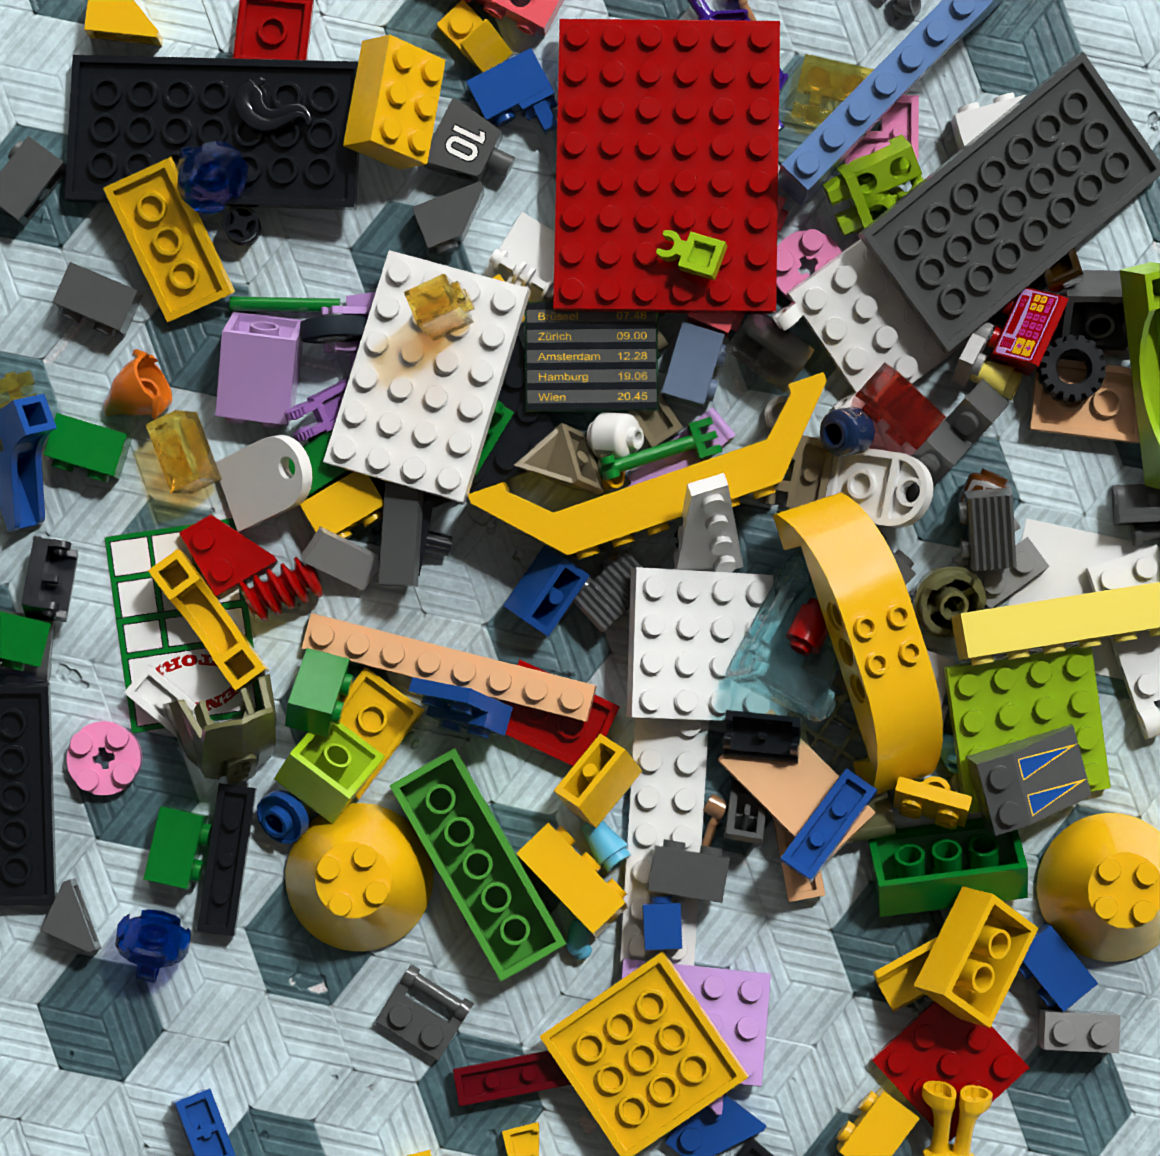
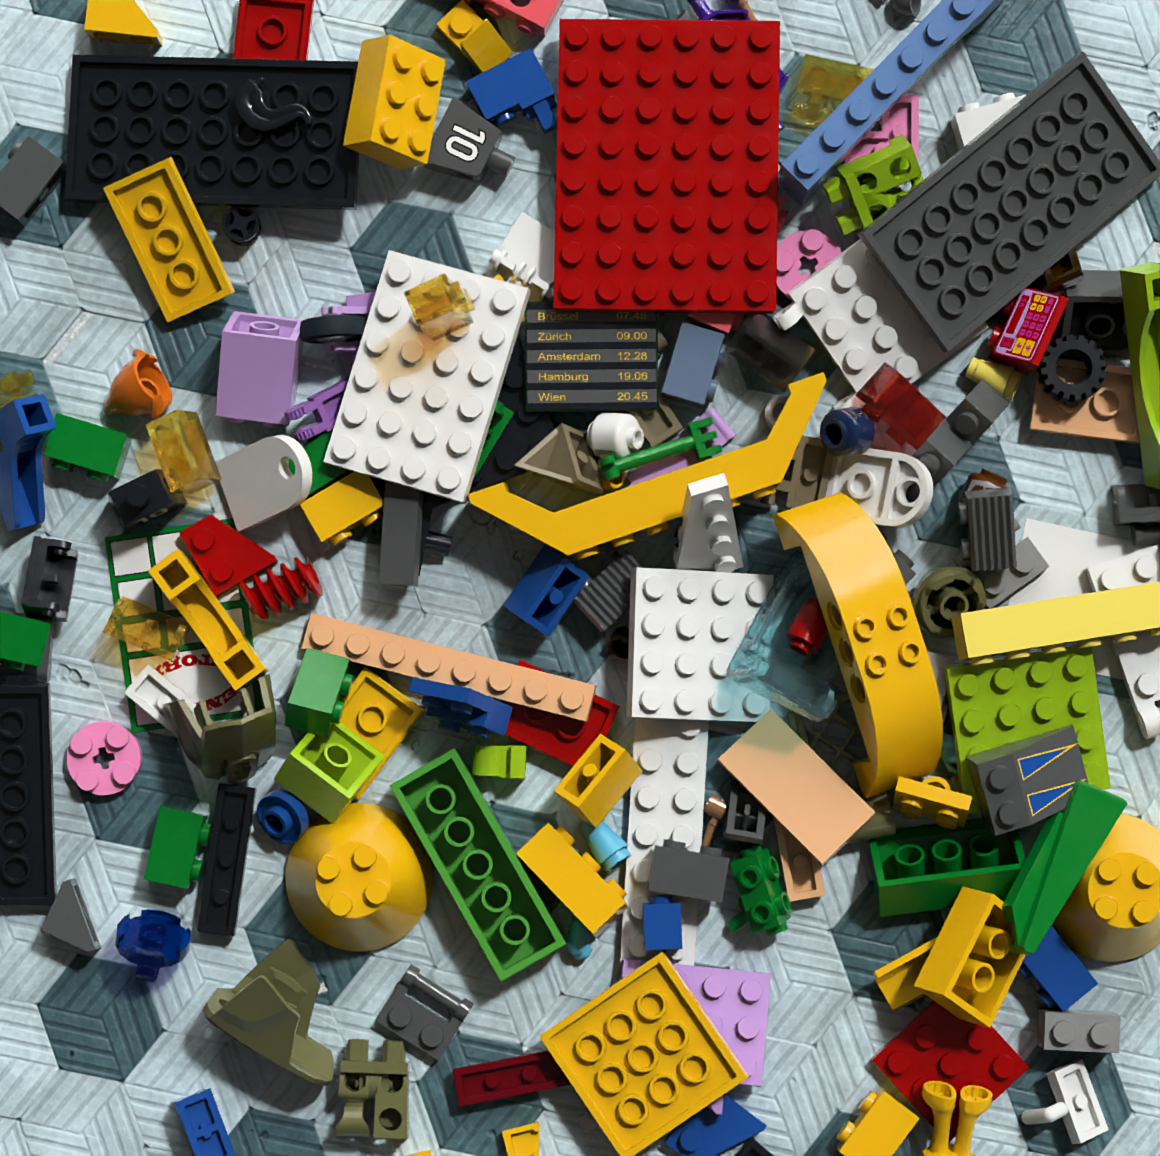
dark grey brick [52,262,143,337] -> none
clear blue tile [177,141,248,214] -> none
green bar [229,296,340,313] -> none
light grey tile [301,526,380,591] -> none
dark grey slope [412,181,485,256] -> none
lime plate [656,230,727,280] -> none
black hinge [723,710,802,763] -> none
blue plate [780,768,877,883] -> none
light grey plate [951,322,994,387] -> none
none -> clear yellow hinge [103,596,191,662]
none -> black torso [108,469,188,534]
none -> olive piece [202,939,334,1085]
none -> olive hips [335,1039,410,1139]
none -> lime leg [472,745,527,779]
none -> black hinge [608,626,629,659]
none -> green brick [728,844,791,935]
none -> green wedge [1002,780,1127,955]
none -> white plate [1022,1059,1109,1144]

